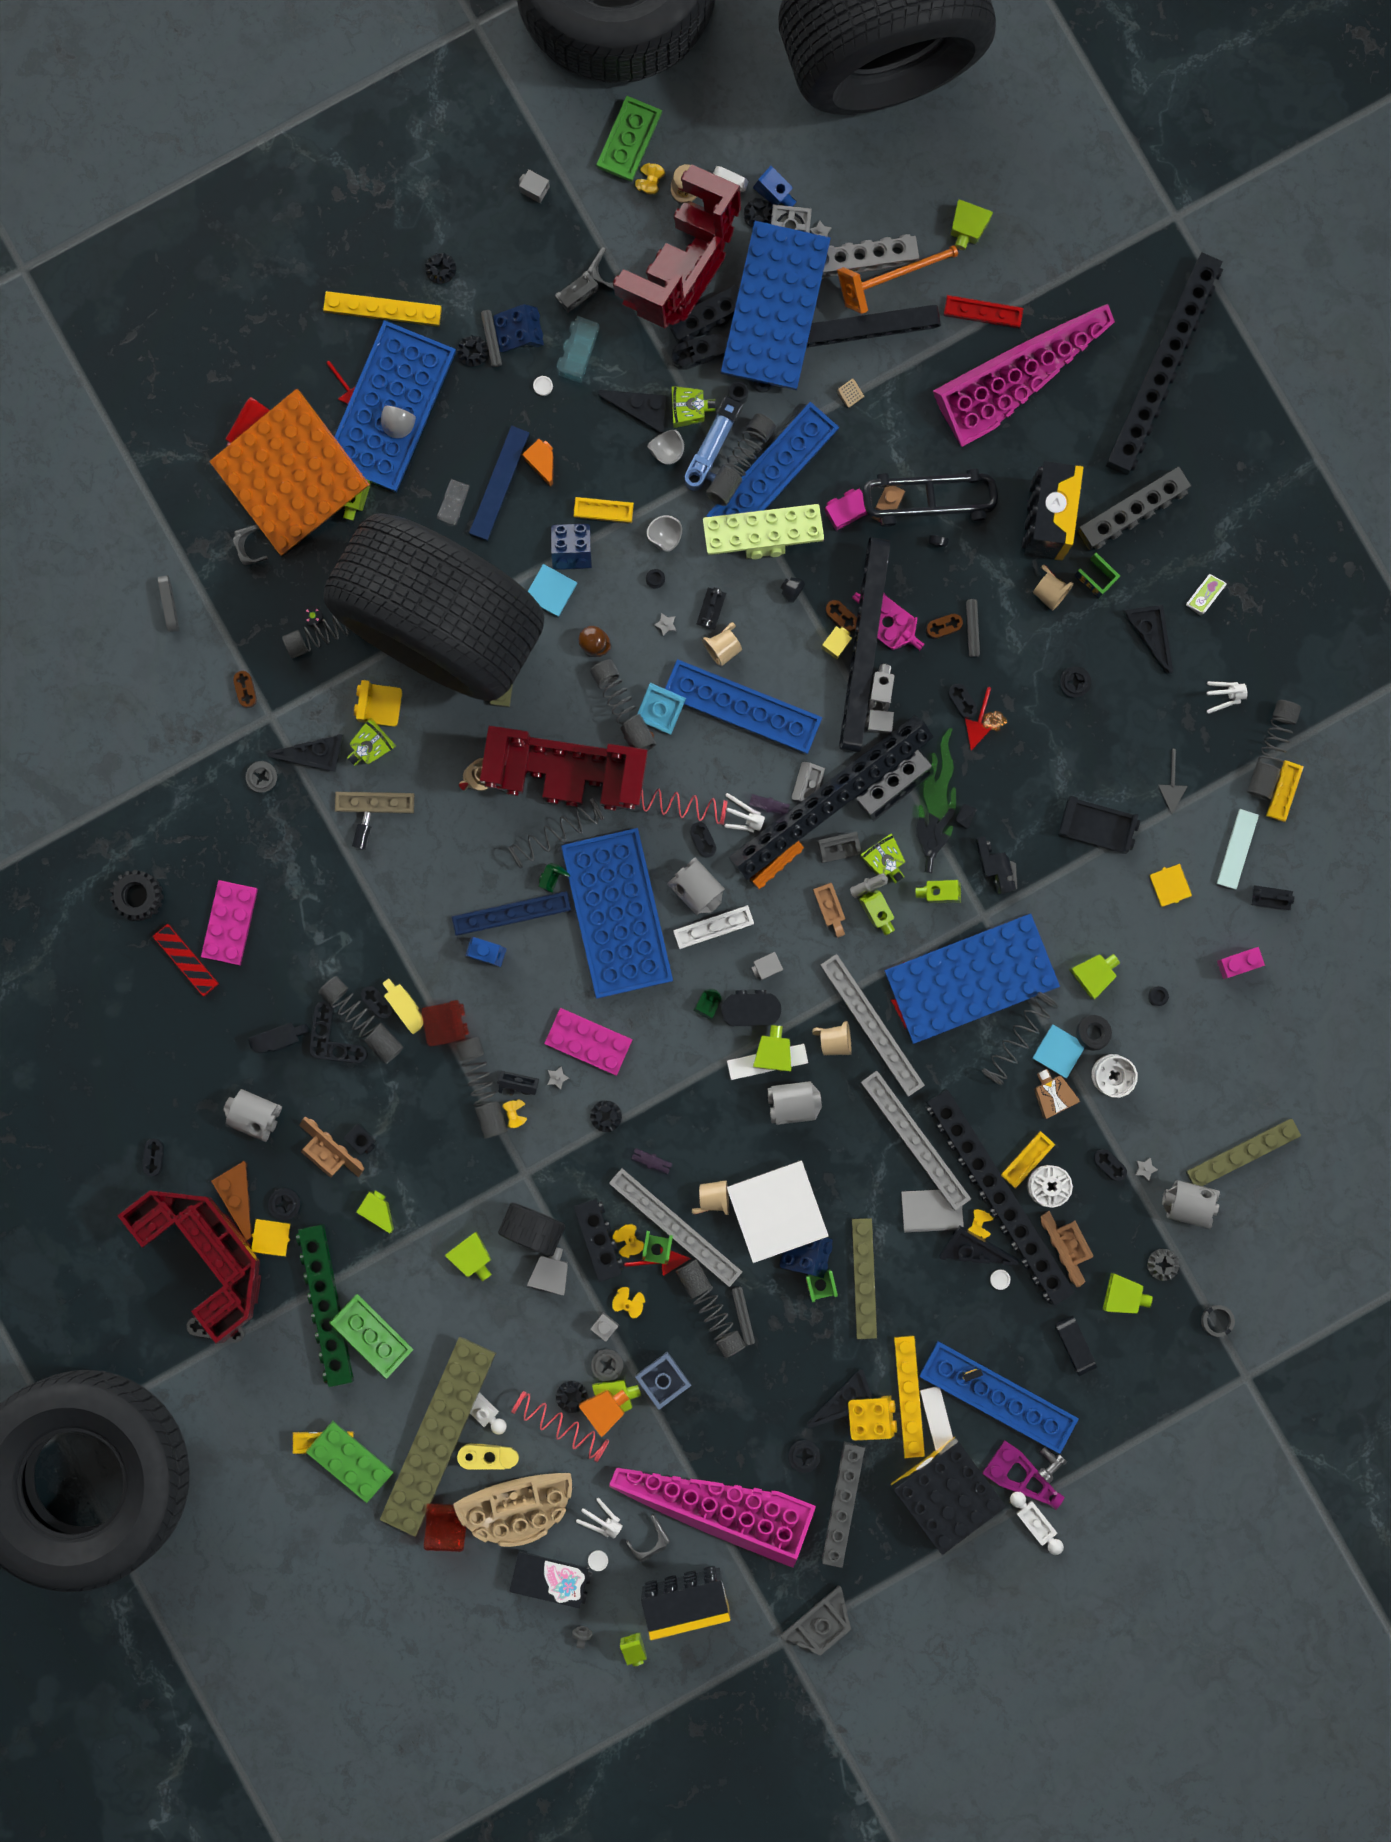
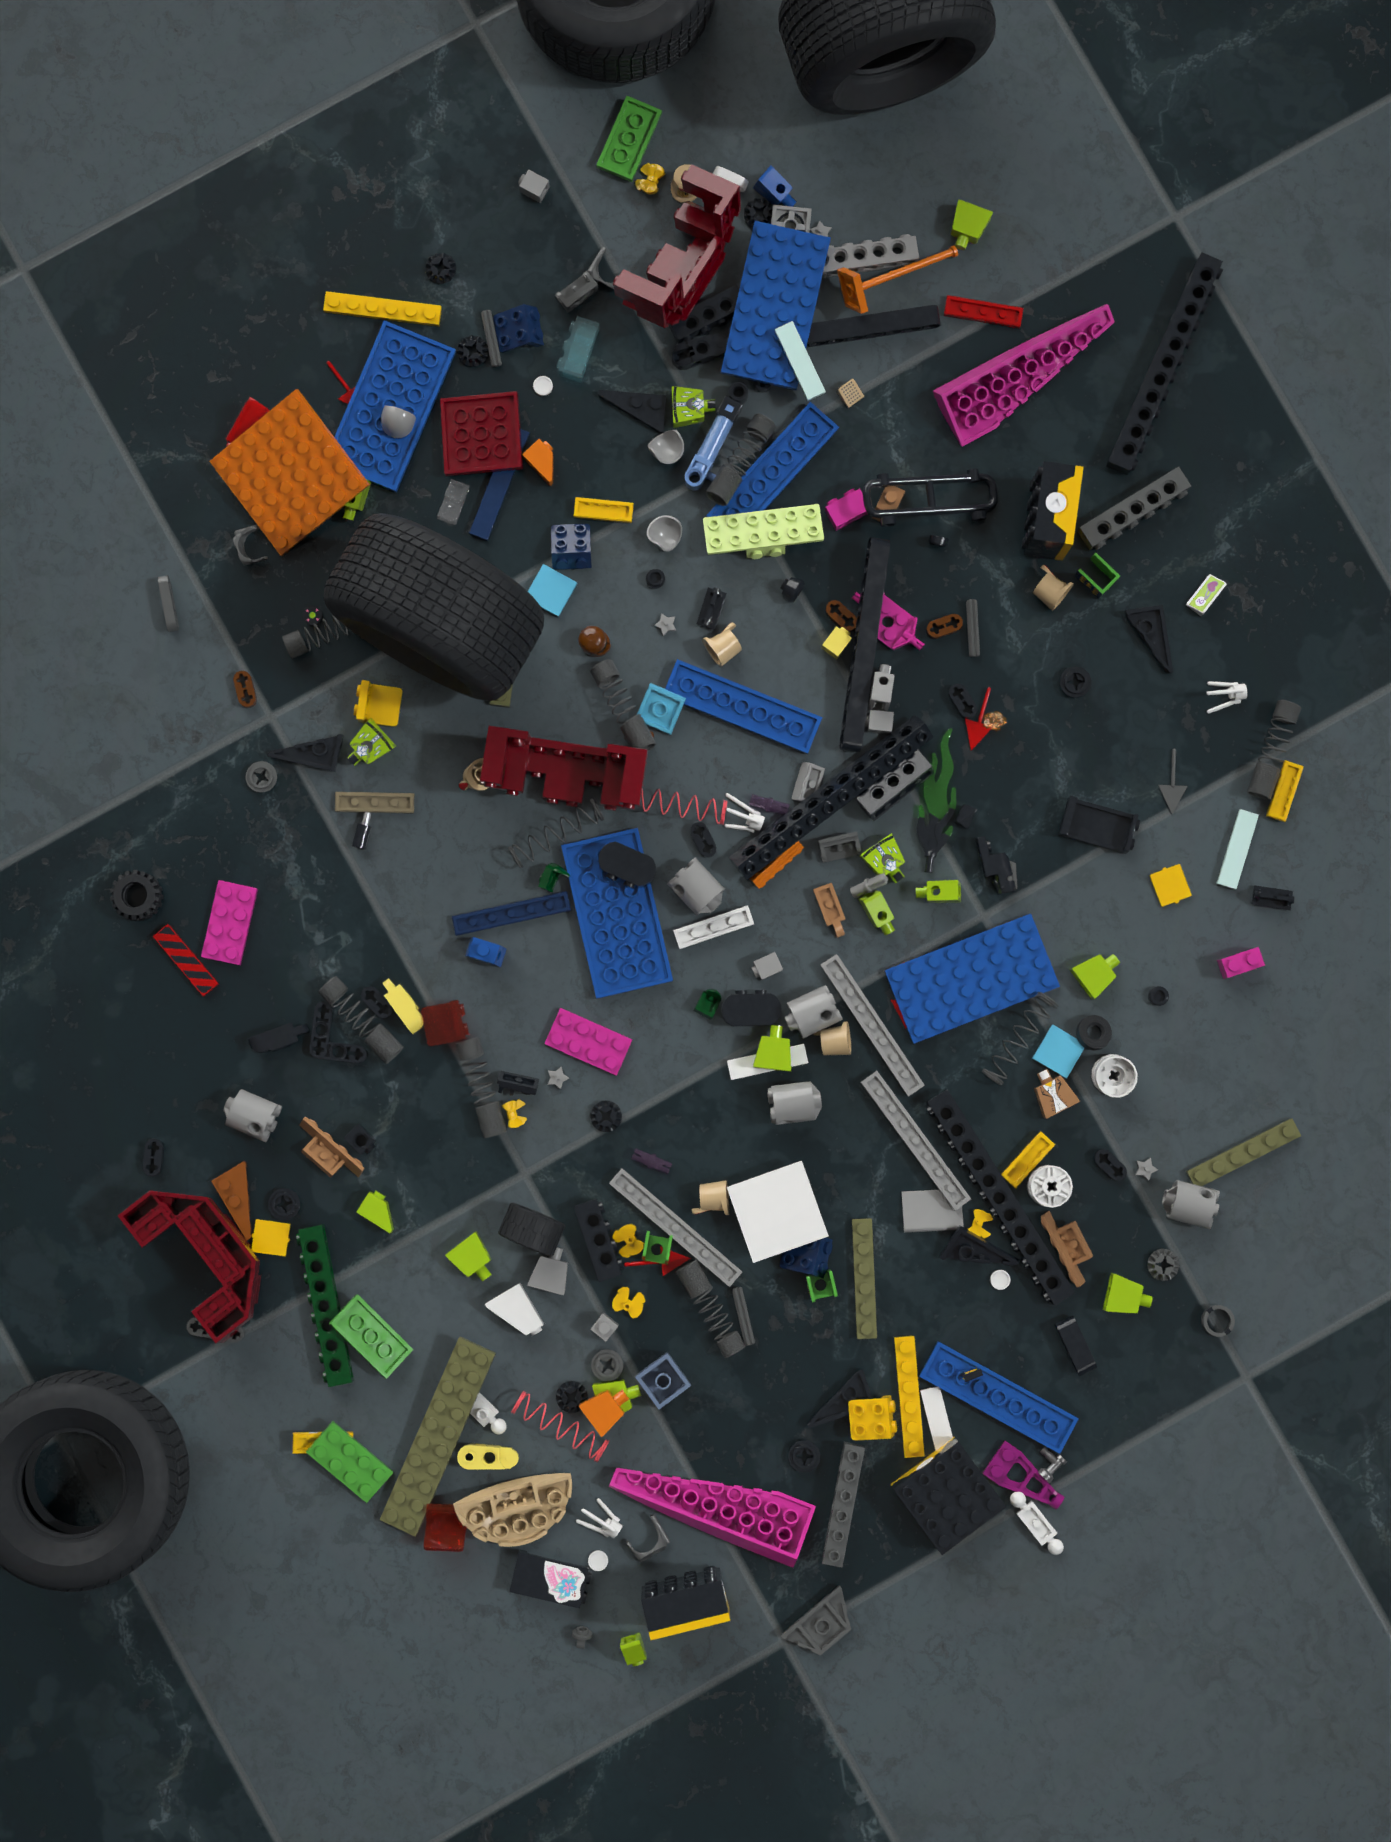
none -> dark red plate [440,391,523,476]
none -> white slope [485,1283,544,1336]
none -> black brick [599,841,656,889]
none -> light aqua tile [775,321,826,401]
none -> light grey cylinder [784,985,843,1038]

